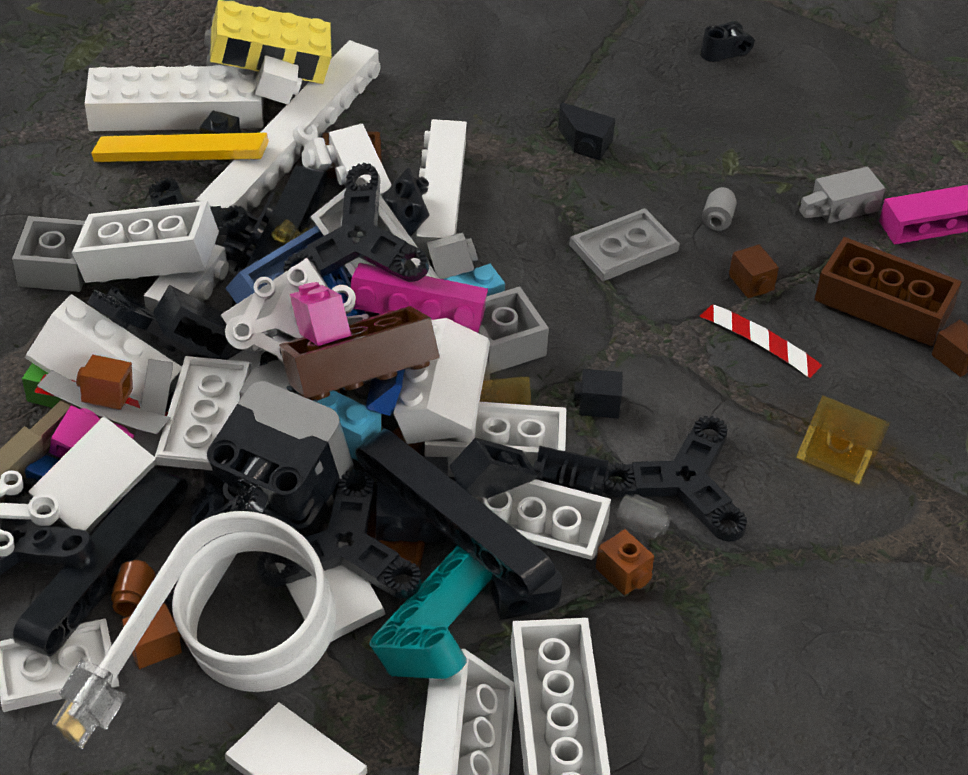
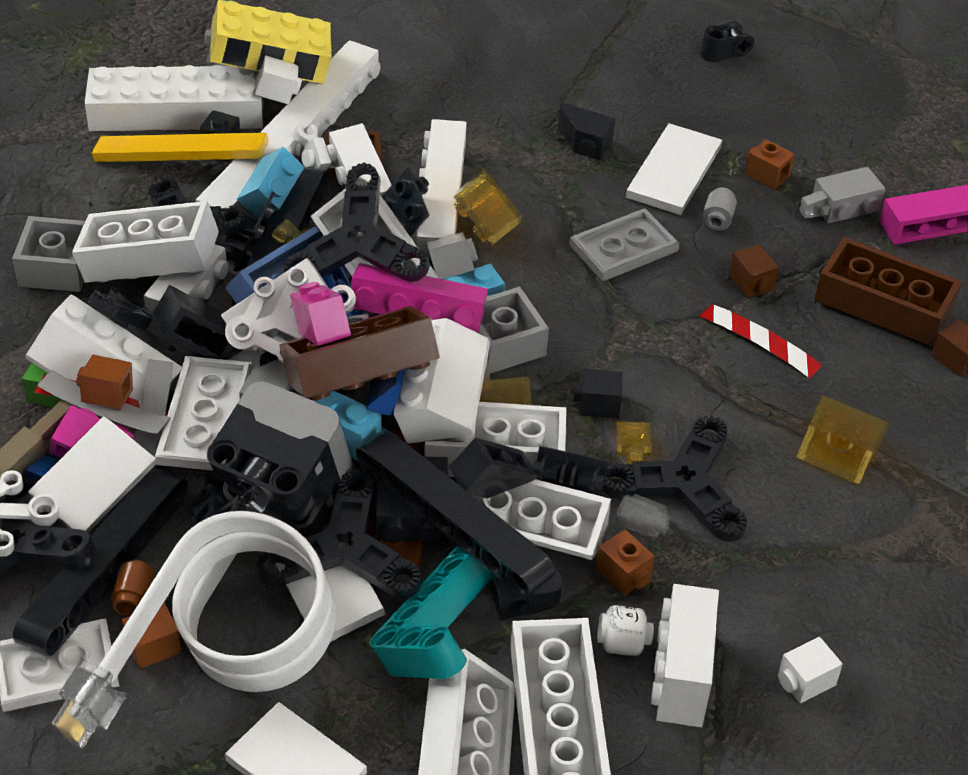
none -> medium azure brick [237,146,304,219]
none -> clear yellow slope [453,168,521,245]
none -> white head [597,605,654,656]
none -> clear yellow plate [615,421,651,464]
none -> white tile [626,123,722,215]
none -> white brick [651,584,719,727]
none -> dark orange brick [745,139,795,190]
none -> white brick [778,636,843,704]

